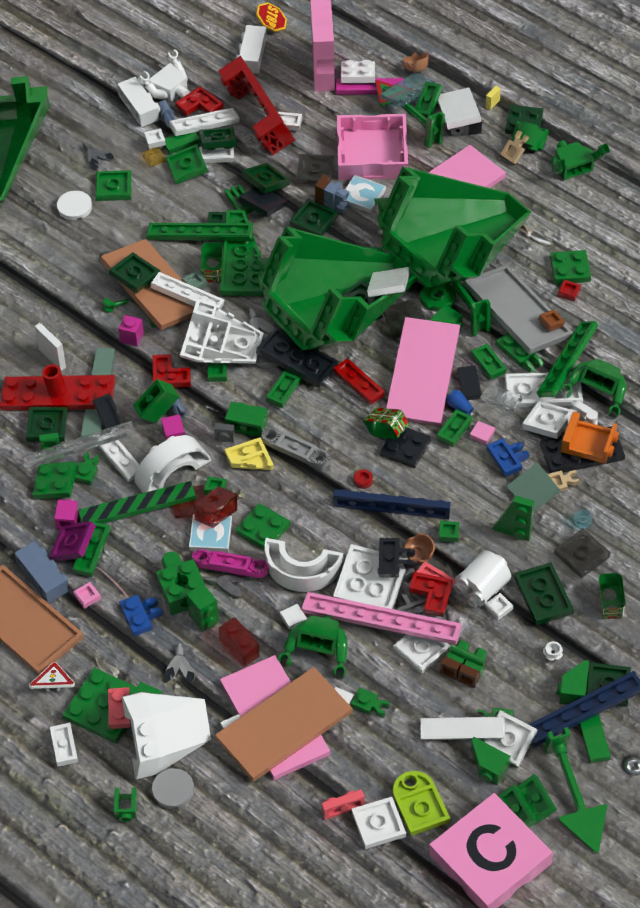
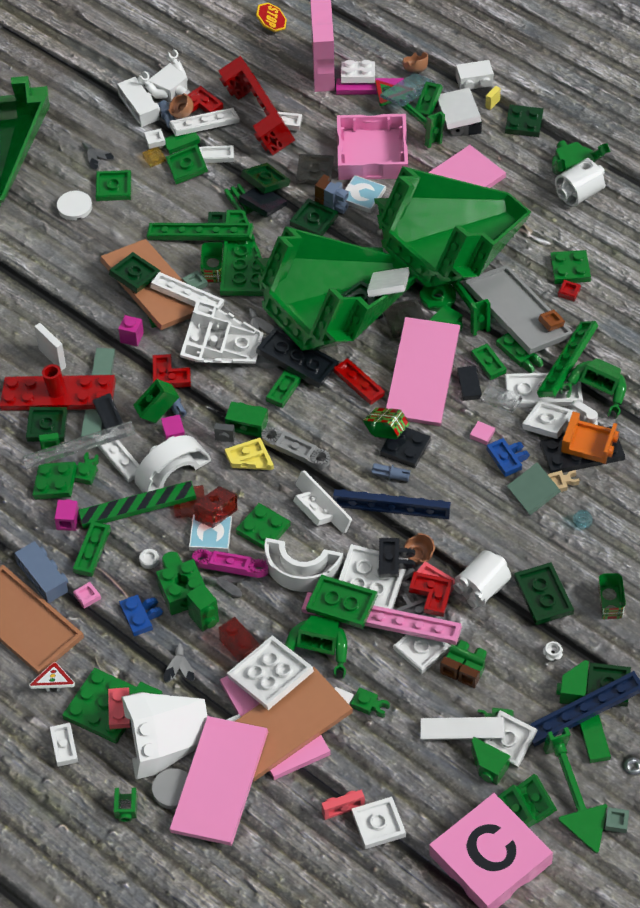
magenta plate [49,521,96,562] -> none
green hand [102,298,129,313] -> none
dark green plate [199,127,237,151] -> none
green tile [204,477,227,498] -> none
green tile [208,363,227,382] -> none
white brick [236,25,267,74] -> none
white tile [280,604,307,630] -> none
red tile [353,469,373,489] -> none
lime plate [393,771,450,836] -> none
green plate [437,409,473,447] -> none
green plate [439,521,459,542] -> none
blue cone [446,389,474,415] -> none
white tile [485,593,513,620] -> none
green wing [492,495,535,541] -> none
tan plate [501,131,529,164] -> none
green cylinder [511,121,549,152] -> none
clear smoke plate [554,528,611,579] -> none
none -> white tile [139,549,159,569]
none -> nougat hair [168,93,194,119]
none -> bright pink tile [170,716,268,846]
none -> white plate [227,635,314,710]
none -> white bracket [293,470,352,534]
none -> green plate [306,574,378,629]
none -> sand blue axle [371,463,411,482]
none -> white brick [456,60,494,89]
none -> white cylinder [555,158,606,207]
none -> sand green plate [605,807,629,833]

